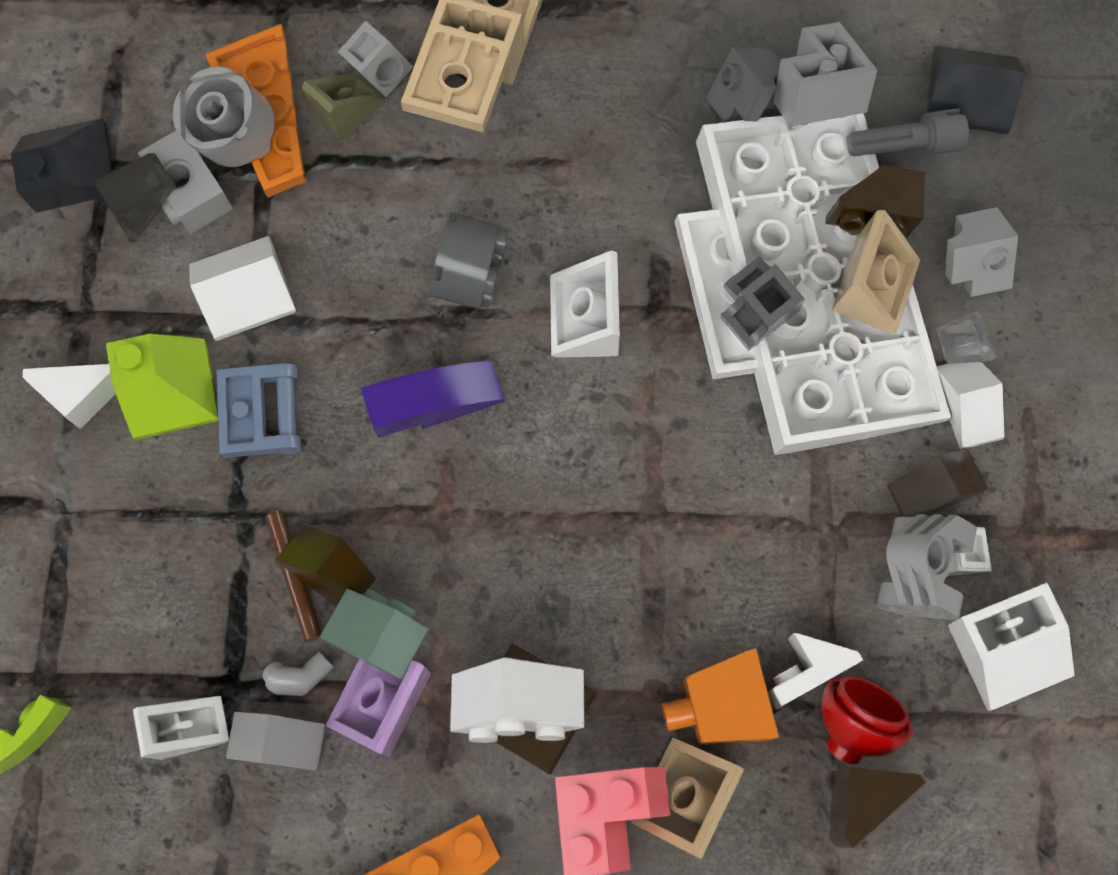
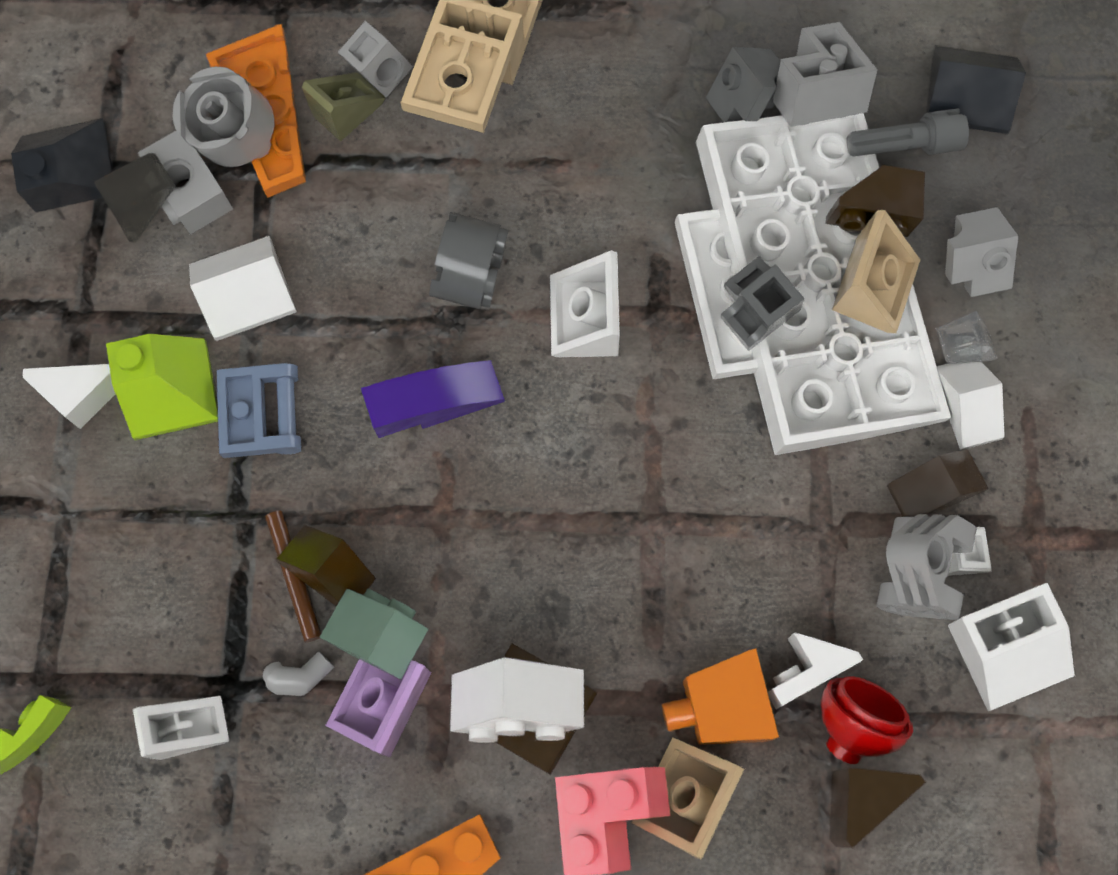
light grey slope [226,712,326,771] -> none

